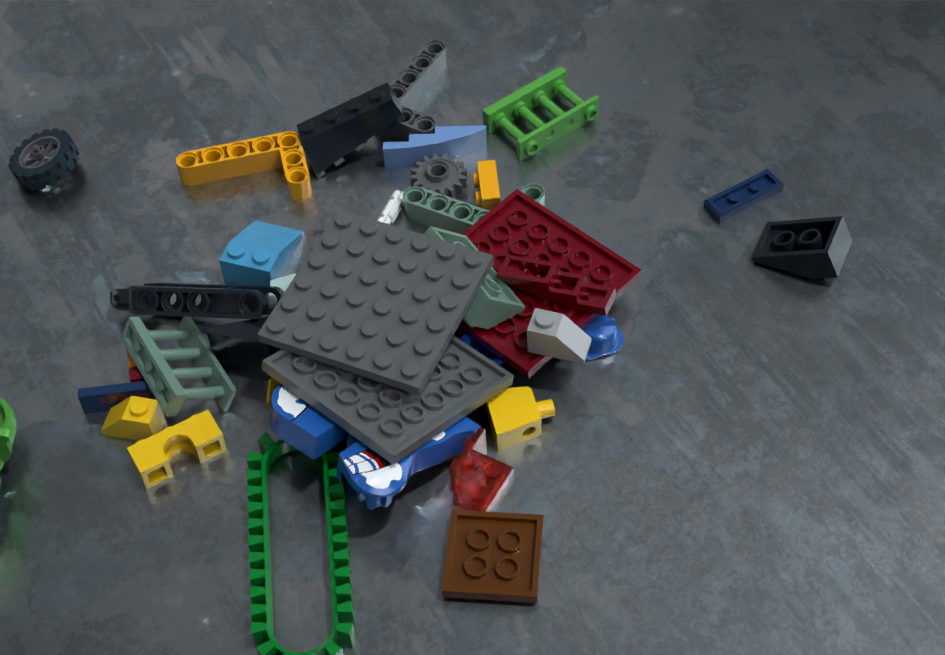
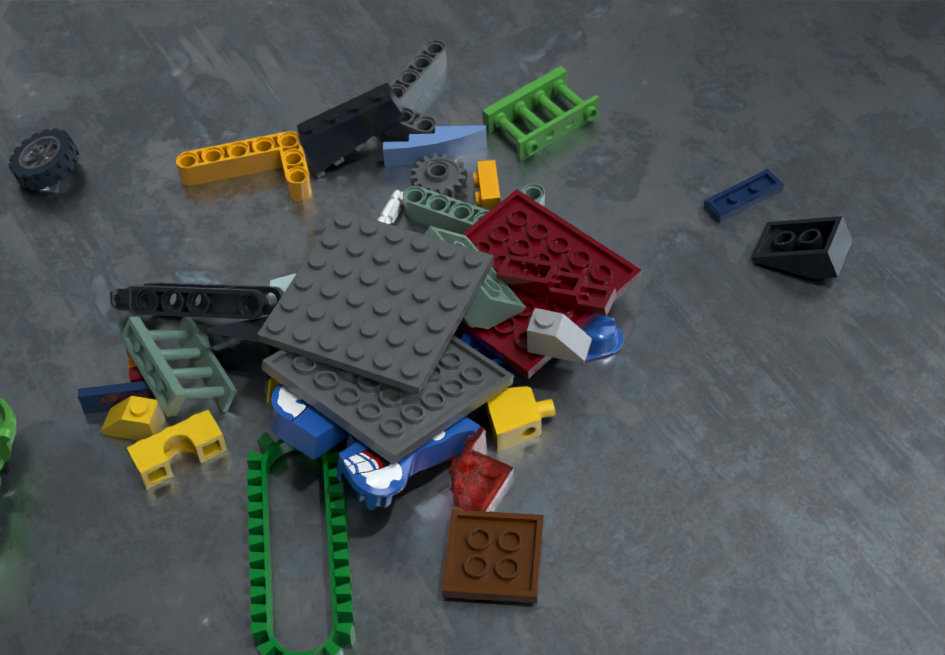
dark azure slope [219,220,304,286] -> none

